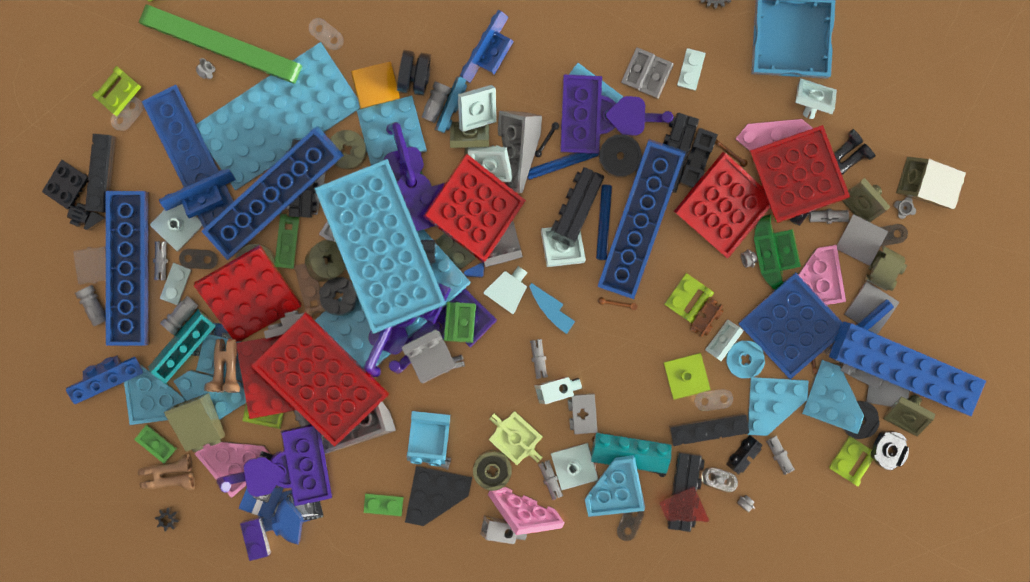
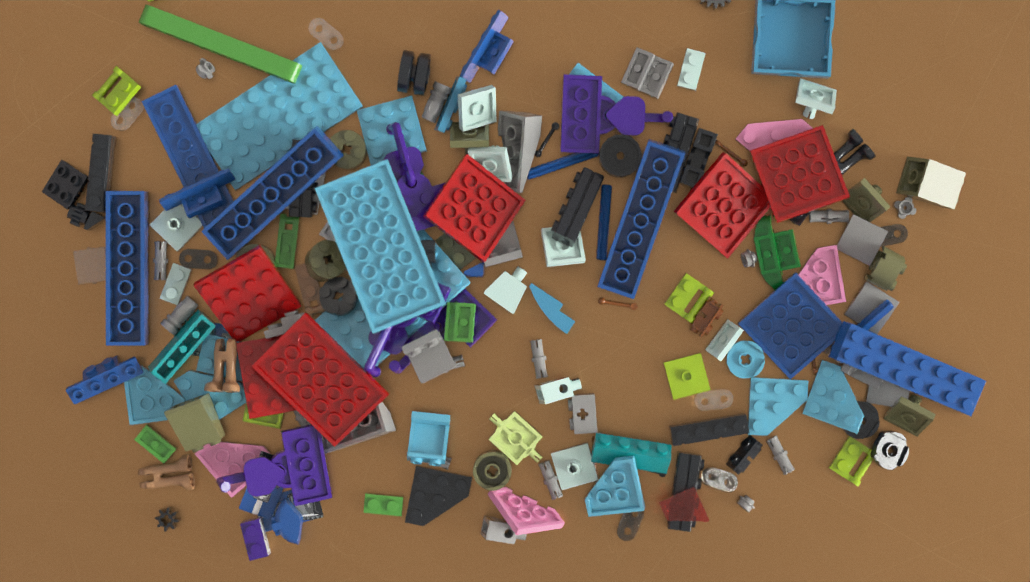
light grey axle [75,285,106,327] -> none
light orange slope [351,62,400,109] -> none

